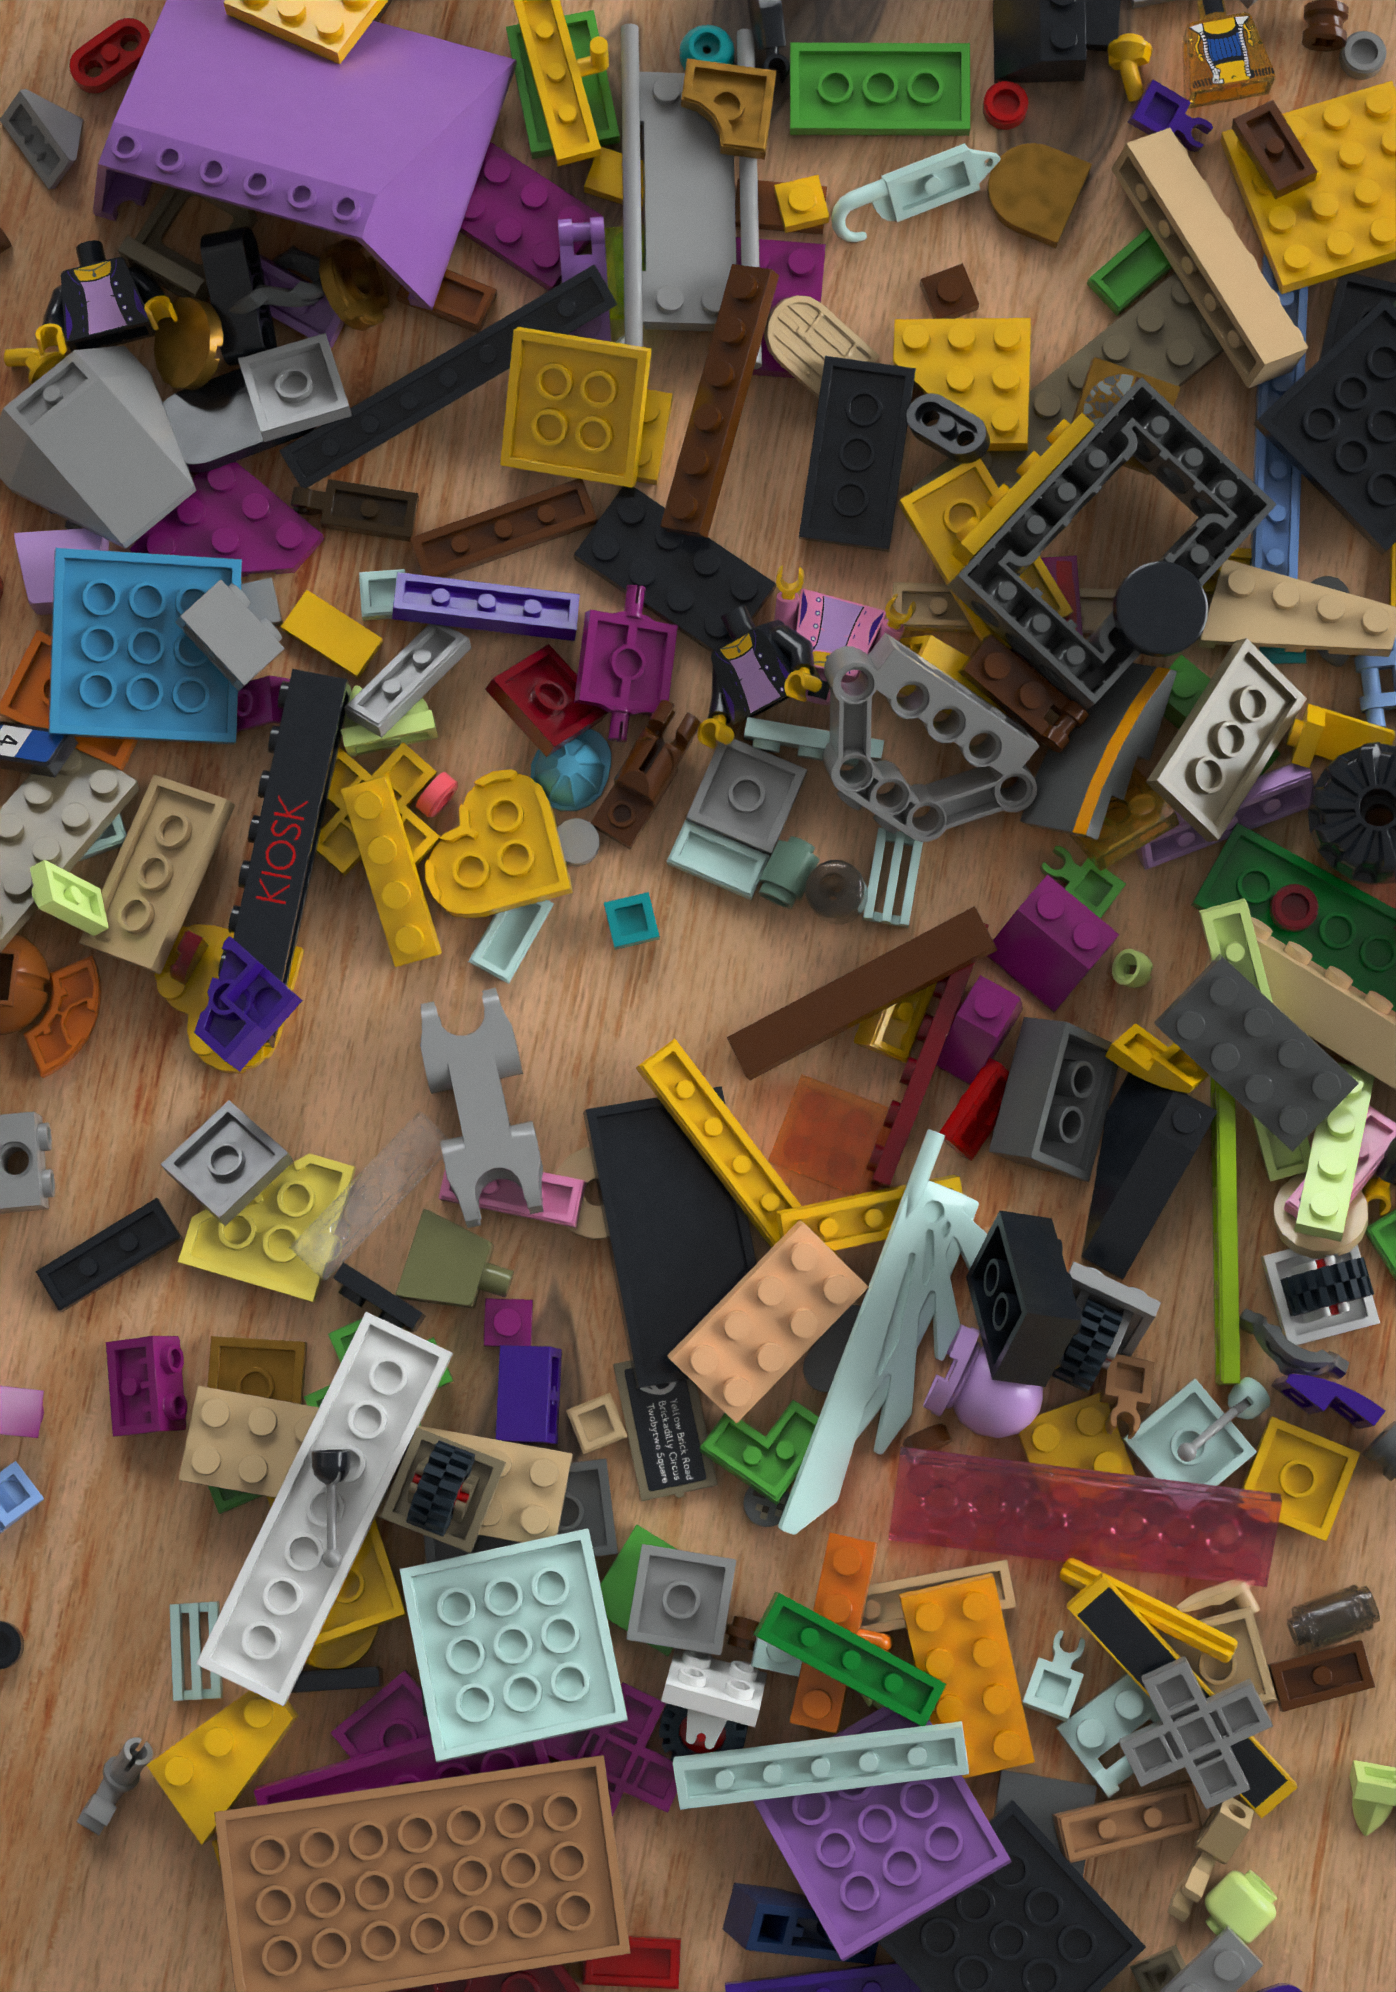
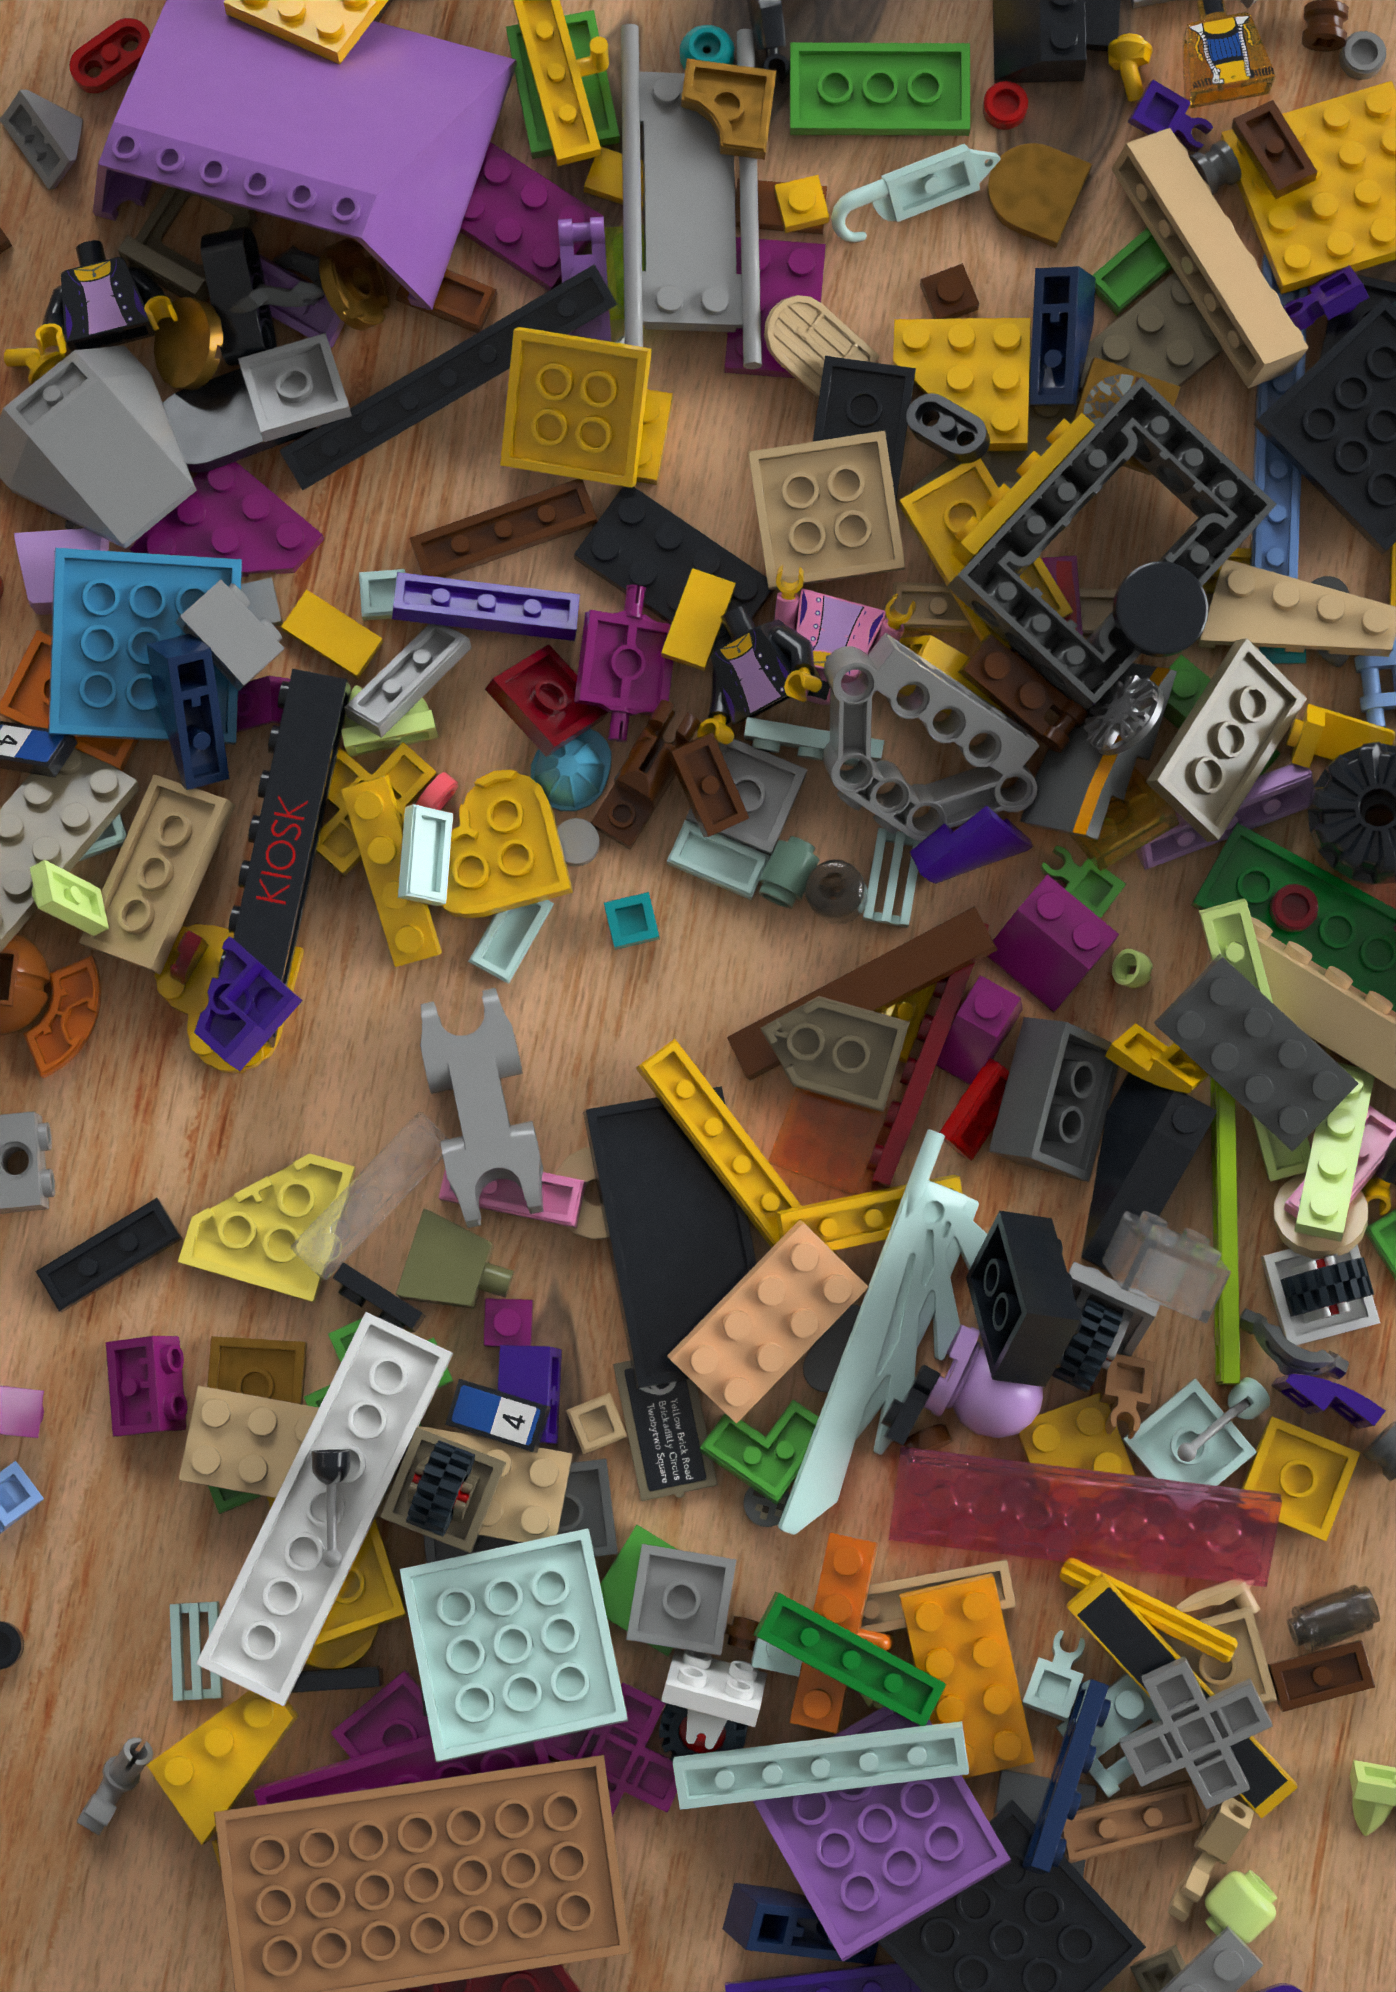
flat silver plate [161,1100,293,1226] -> none
dark brown plate [291,479,419,542] -> none
red tile [582,1936,681,1989] -> none
reddish brown plate [660,264,779,538] -> none
none -> dark blue slope [147,634,230,790]
none -> light aqua tile [398,804,453,906]
none -> tile [445,1379,551,1453]
none -> yellow tile [661,568,736,672]
none -> reddish brown plate [667,733,749,837]
none -> tan plate [748,431,905,590]
none -> dark tan tile [761,996,909,1112]
none -> black plate [881,1365,941,1446]
none -> dark purple slope [910,805,1034,884]
none -> dark blue plate [1022,1679,1111,1875]
none -> dark blue slope [1029,266,1096,406]
none -> flat silver wheel [1084,675,1164,755]
none -> clear brick [1102,1211,1231,1323]
none -> dark grey wheel [1189,140,1242,195]
none -> dark purple plate [1283,265,1369,331]

